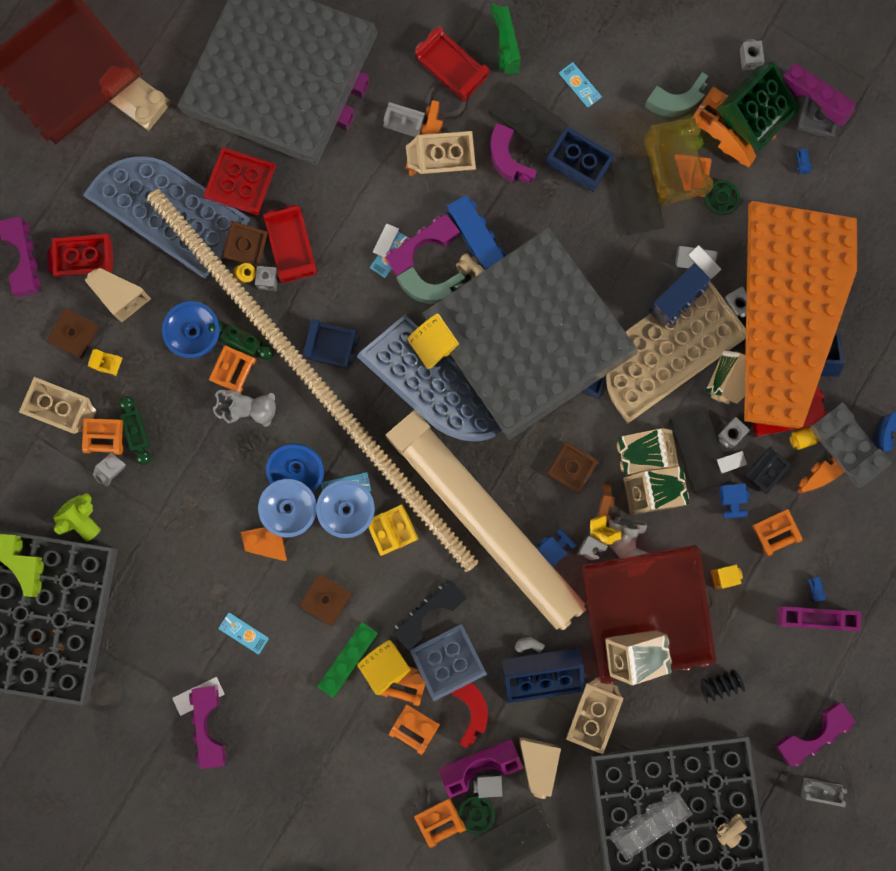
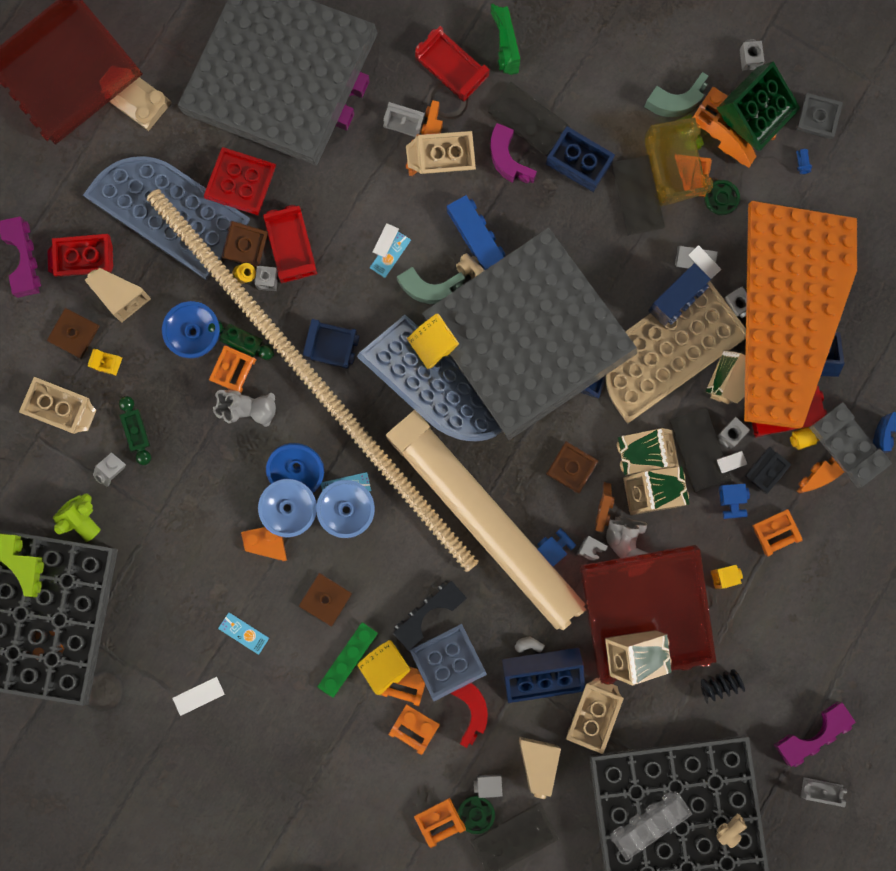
orange plate [82,419,123,455] -> none
magenta arch [189,685,227,769] -> none
yellow slope [368,505,419,556] -> none
magenta arch [385,214,460,277] -> none
magenta arch [438,739,523,798] -> none
medium azure sticker [559,62,602,107] -> none
yellow bracket [590,515,621,545] -> none
magenta arch [777,607,861,631] -> none
magenta arch [783,63,856,127] -> none
blue pin [808,577,827,602] -> none

